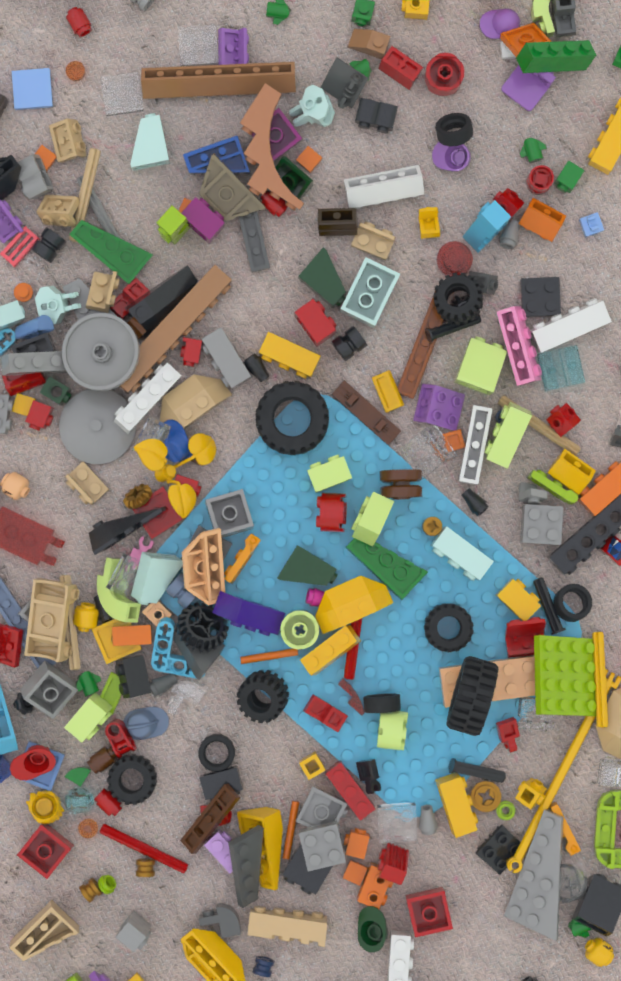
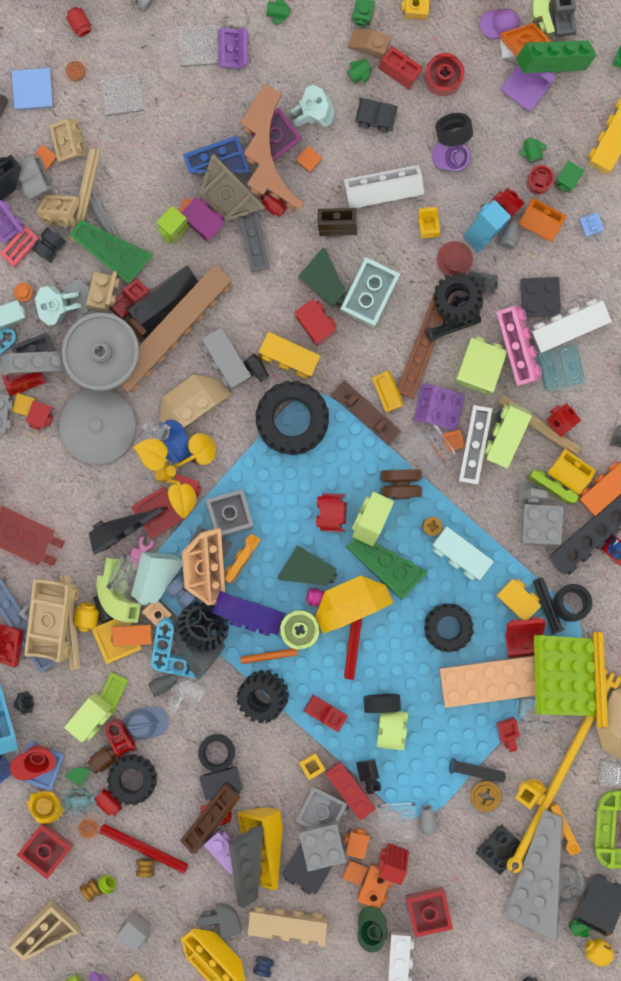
light nougat head [0,472,30,500] -> none
medium blue brick [15,315,54,340] -> none
light grey brick [20,661,78,719] -> none
dark green brick [39,376,72,406] -> none
tan bracket [65,462,110,505] -> none
green piece [76,671,102,697] -> none
white brick [114,363,182,434] -> none
black brick [115,655,151,698] -> none
pearl gold gear [123,484,152,509] -> none
light aqua slope [130,113,170,171] -> none
medium nougat brick [141,62,296,99] -> none
red brick [180,337,203,367] -> none
dark green slope [275,156,313,200] -> none
orange bar [282,801,300,860] -> none
yellow brick [300,625,361,676] -> none
yellowish green brick [307,454,352,493] -> none
dark grey hinge [320,57,369,109] -> none
black wheel [331,326,367,361] -> none
clear red slope [338,677,364,715] -> none
tan bracket [351,222,395,261] -> none
yellow brick [435,772,478,838] -> none
black tyre [446,656,499,736] -> none
black cone [461,488,489,517] -> none
lime plate [496,801,516,820] -> none

